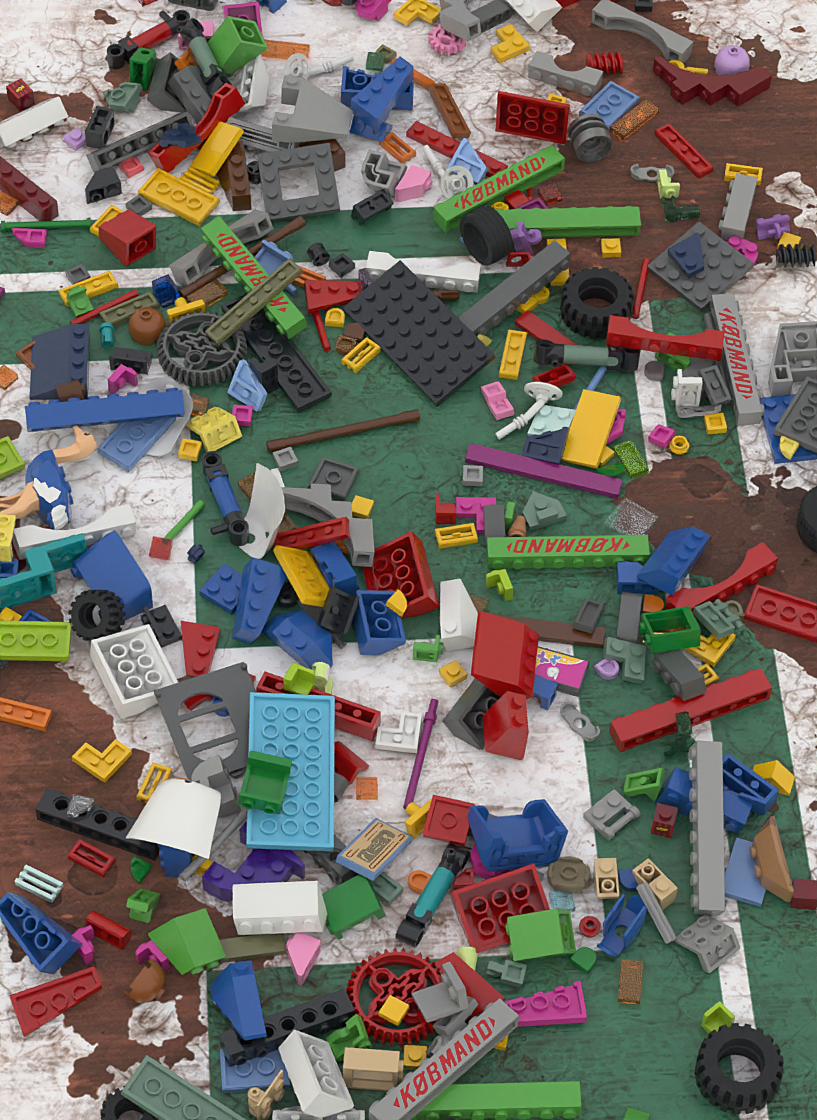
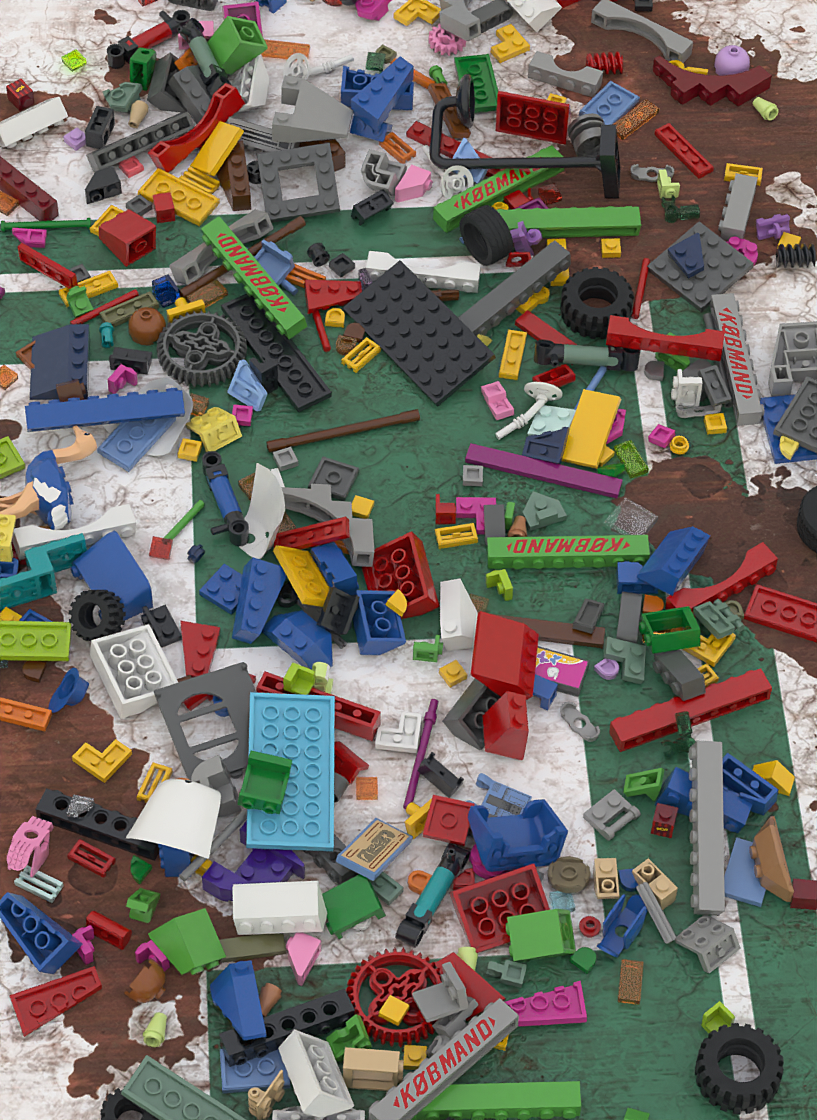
dark blue plate [160,123,201,148] -> none
olive tile [205,258,303,346] -> none
none -> bright pink piece [7,816,54,878]
none -> red tile [18,243,78,289]
none -> reddish brown tile [22,661,47,683]
none -> blue piece [49,668,89,713]
none -> clear neon green plate [61,49,87,72]
none -> tan cone [128,100,149,128]
none -> yellowish green cone [143,1012,167,1047]
none -> red panel [152,192,175,224]
none -> nougat cone [259,983,282,1018]
none -> black hinge [417,752,464,798]
none -> bright green pin [429,65,448,85]
none -> black piece [429,74,621,198]
none -> green plate [454,54,498,113]
none -> medium blue flag [466,773,532,817]
none -> yellowish green cone [753,97,778,120]

